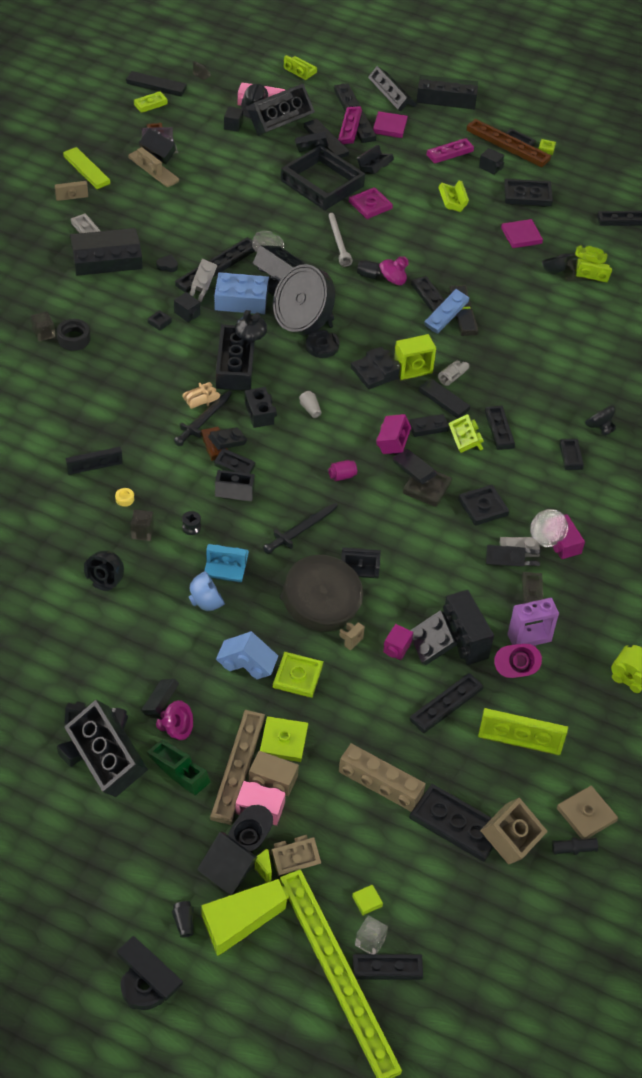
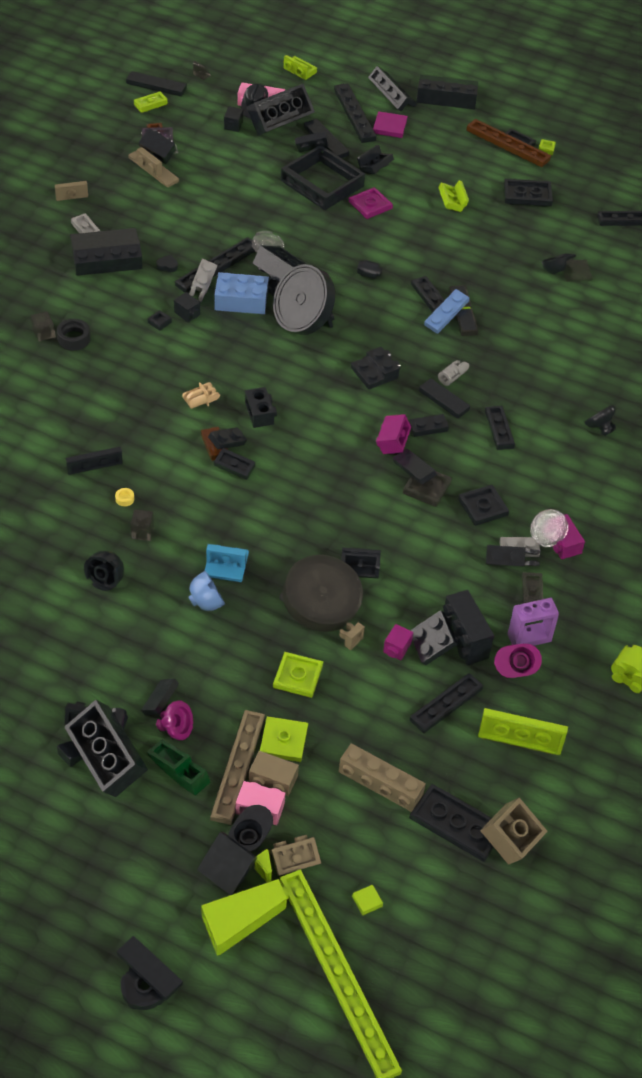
lime tile [63,147,110,189] -> none
black cone [171,901,194,938] -> none
black sword [174,390,232,446] -> none
black wheel [182,511,201,535] -> none
black brick [215,469,255,501] -> none
black brick [216,324,256,390] -> none
medium blue brick [216,631,278,679] -> none
black hair [235,310,267,341] -> none
black sword [263,503,338,554] -> none
light grey cone [299,391,322,418] -> none
black tile [305,330,340,358] -> none
light grey piece [328,213,353,267] -> none
magenta brick [328,460,357,481] -> none
magenta tile [338,106,362,144] -> none
black tile [352,954,423,980] -> none
clear brick [355,915,388,954] -> none
magenta hair [379,256,409,286] -> none
lime brick [394,334,436,380] -> none
magenta plate [427,138,474,164] -> none
lime bracket [448,414,484,453] -> none
black brick [479,148,504,175] -> none
magenta tile [501,219,543,248] -> none
black pin [552,837,598,855] -> none
dark tan plate [557,786,618,839] -> none
black tile [559,439,584,470] -> none
lime tile [575,245,608,263] -> none
lime bracket [576,259,612,283] -> none

